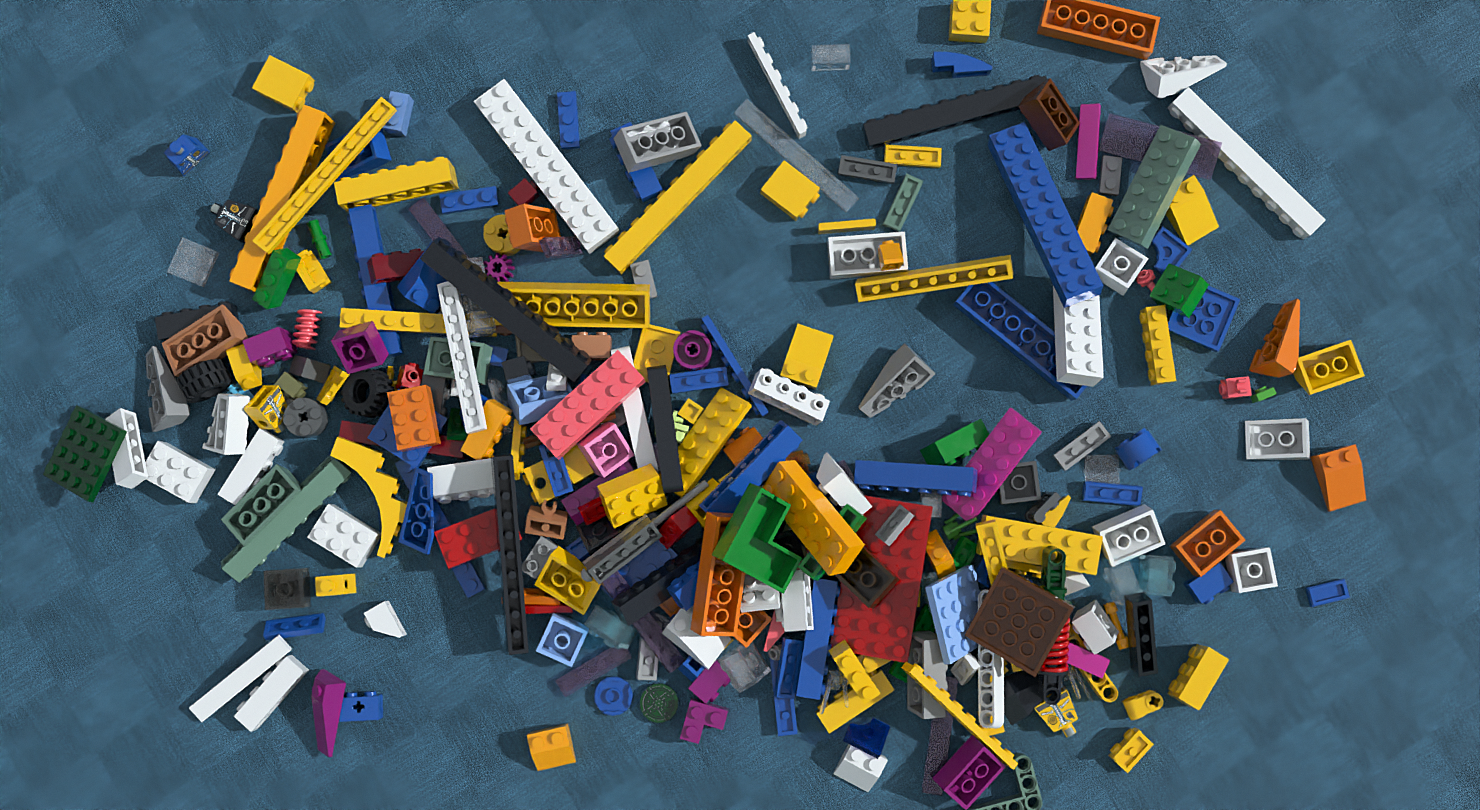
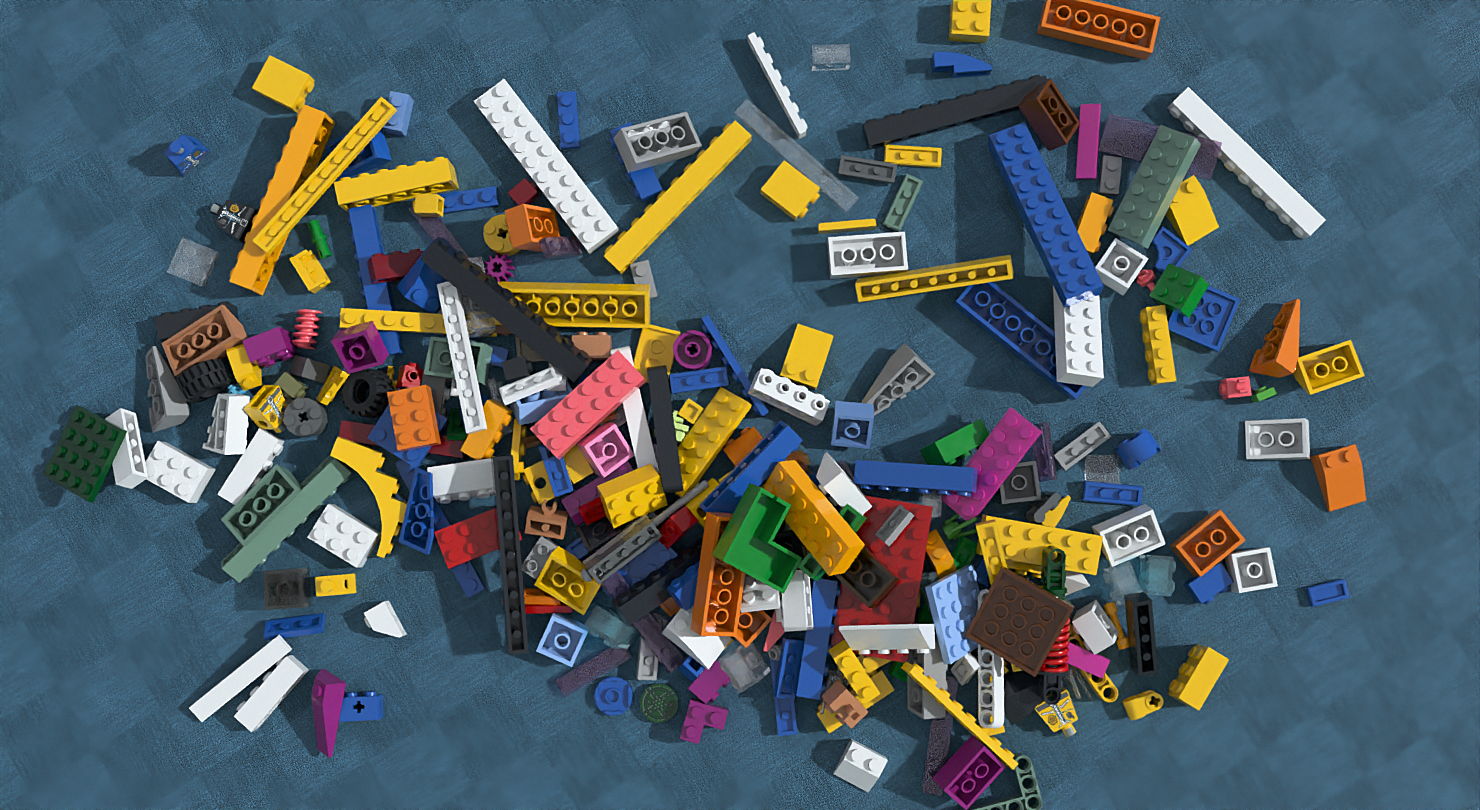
green brick [252,248,301,309] -> none
light orange slope [527,723,576,771] -> none
clear blue tile [843,718,890,759] -> none
light orange slope [878,240,904,271] -> none
yellow bracket [1108,727,1154,773] -> none
white wedge [1140,55,1227,98] -> none
none -> yellow brick [413,194,444,217]
none -> white tile [499,367,559,405]
none -> nougat brick [821,680,868,729]
none -> medium blue brick [831,401,874,449]
none -> white slope [839,624,935,654]
none -> clear purple plate [1033,422,1057,482]

